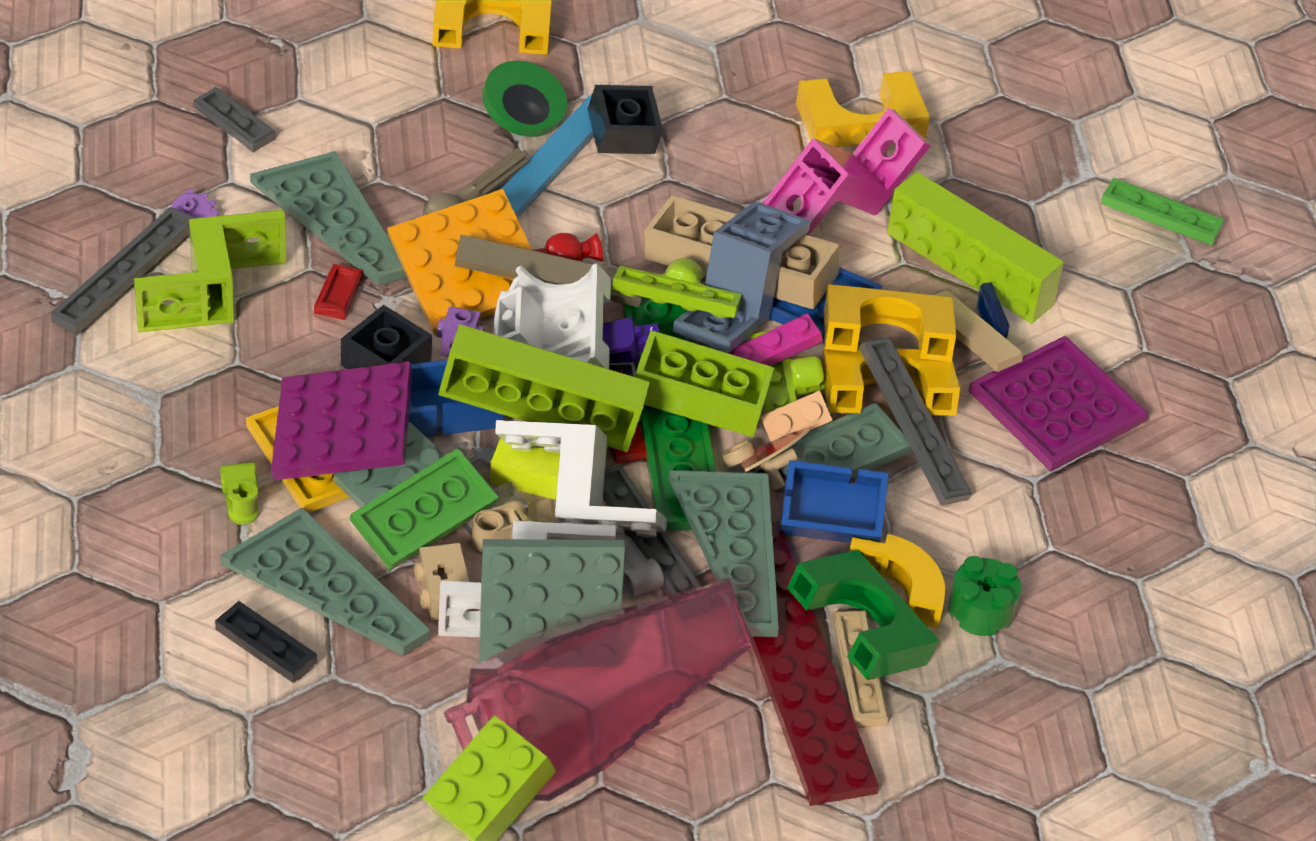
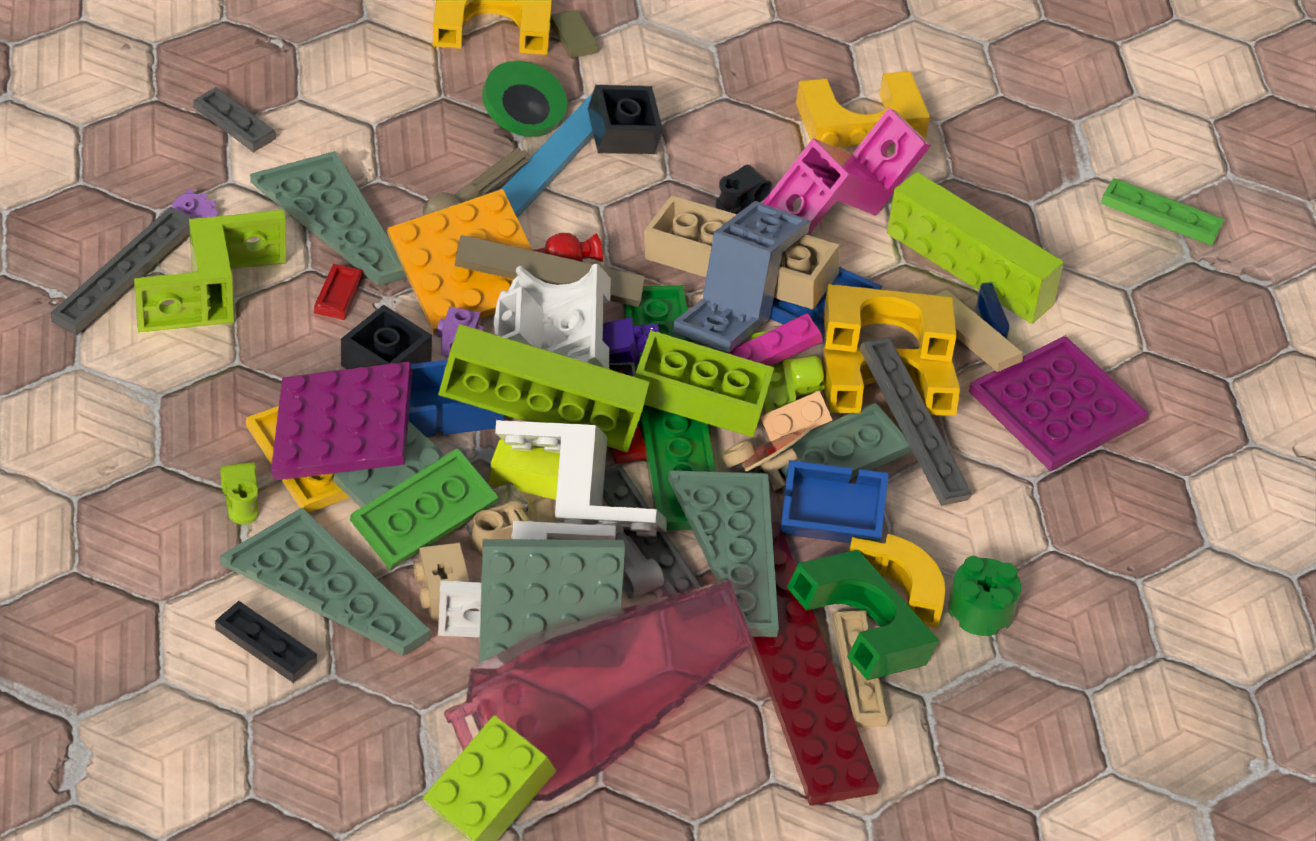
lime plate [612,258,742,318] -> none
none -> olive tile [550,10,598,58]
none -> black piece [715,164,772,214]

